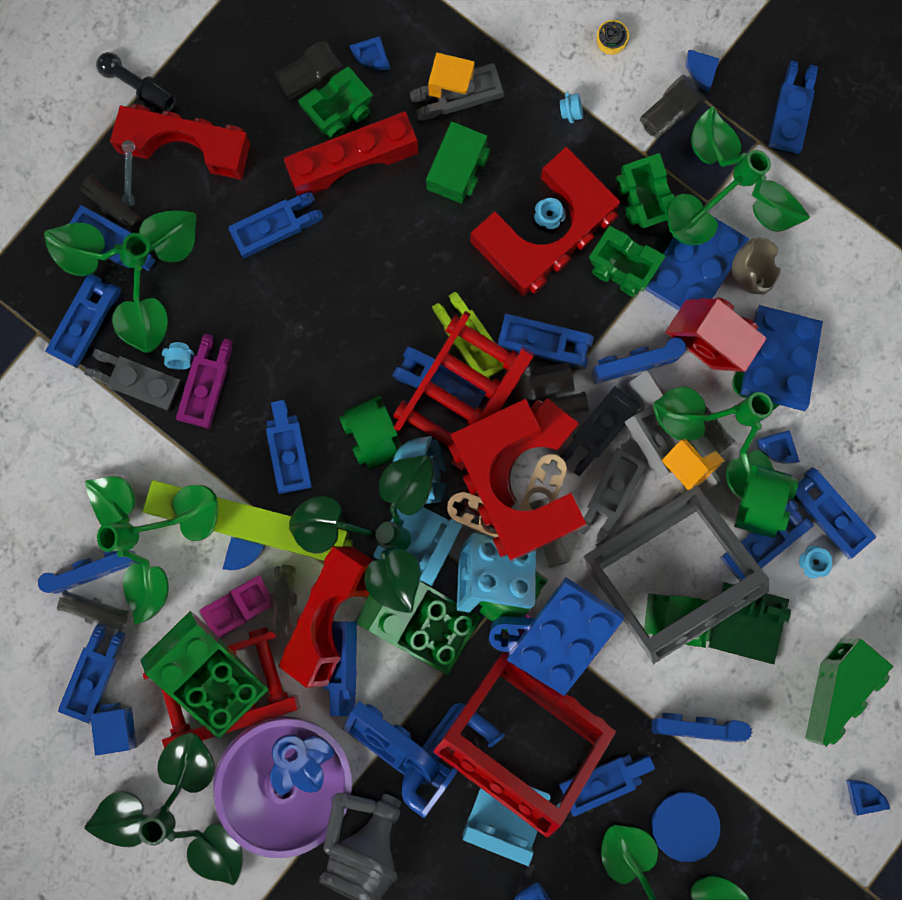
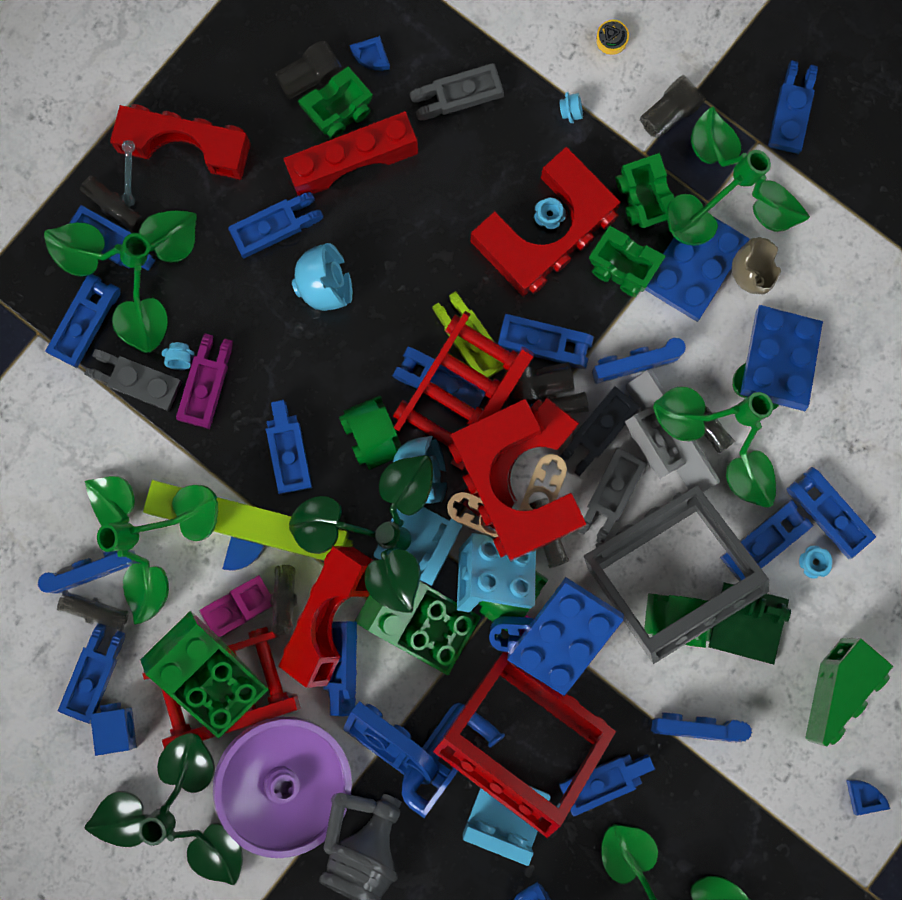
black pin [96,52,176,111] -> none
blue plate [270,734,334,796] -> none
green brick [426,121,491,204] -> none
light orange panel [428,52,475,98] -> none
blue tile [651,791,720,862] -> none
light orange panel [661,439,725,491] -> none
brick [665,297,767,372] -> none
blue tile [686,50,720,92] -> none
green cylinder [734,463,798,538] -> none
blue tile [756,430,800,464] -> none
none -> medium azure cylinder [292,243,353,311]

